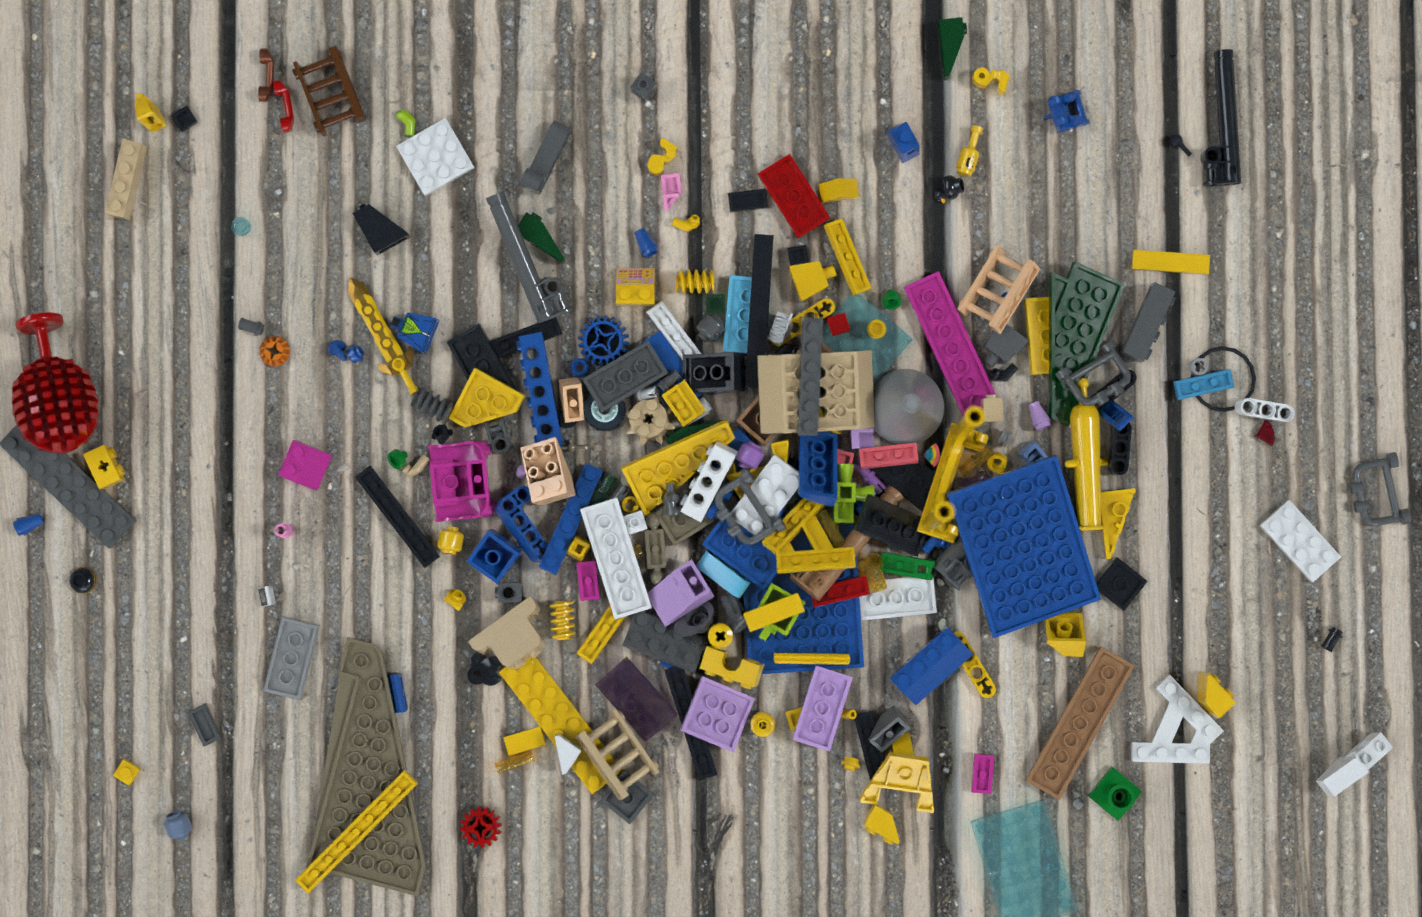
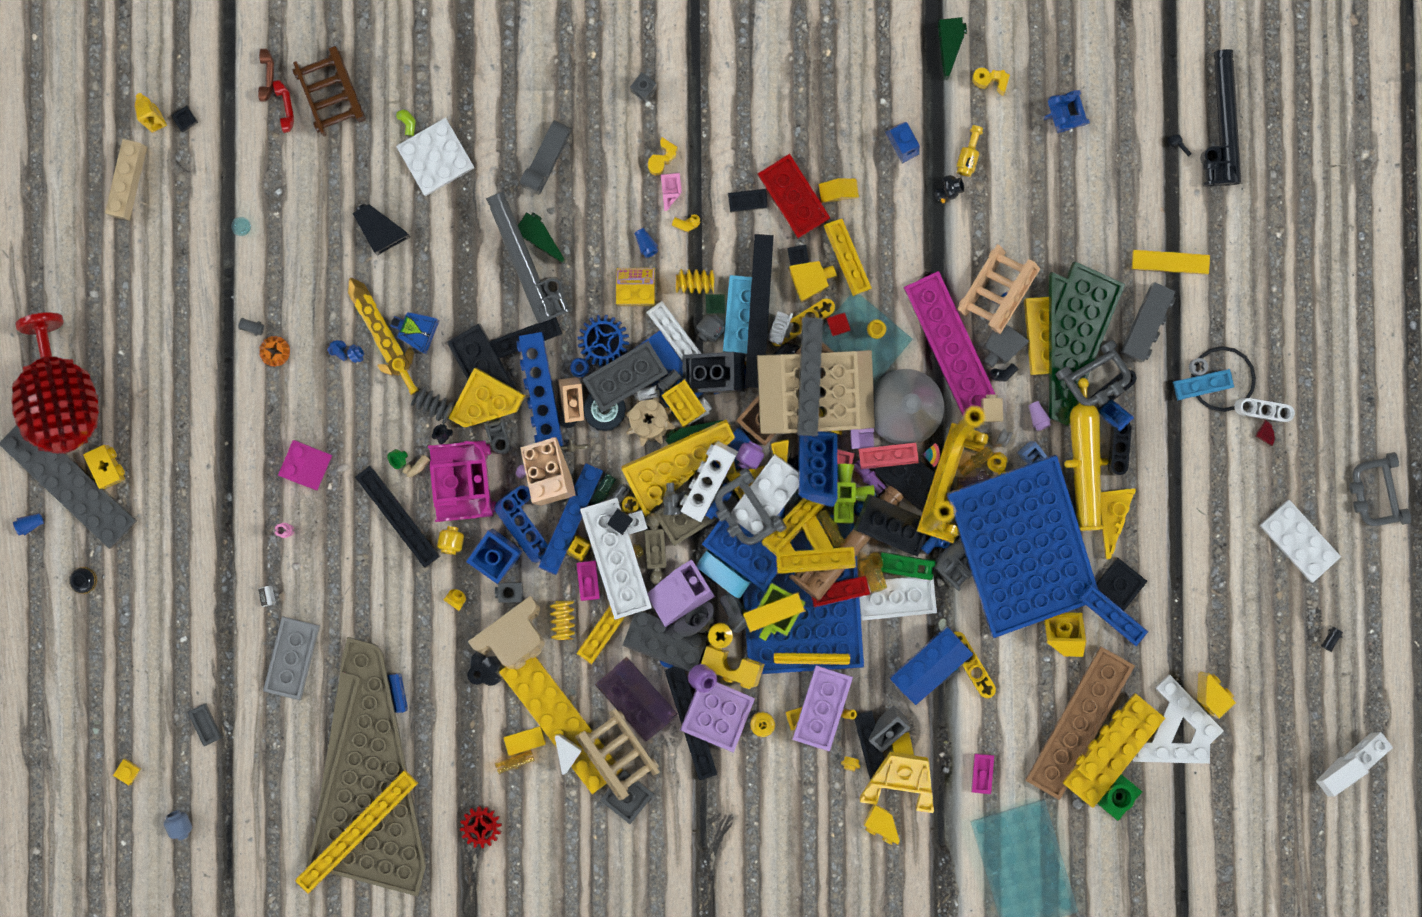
green tile [882,289,901,310] -> none
none -> black tile [607,508,634,535]
none -> medium lavender head [688,664,717,693]
none -> yellow plate [1062,693,1166,808]
none -> blue tile [1078,584,1148,646]

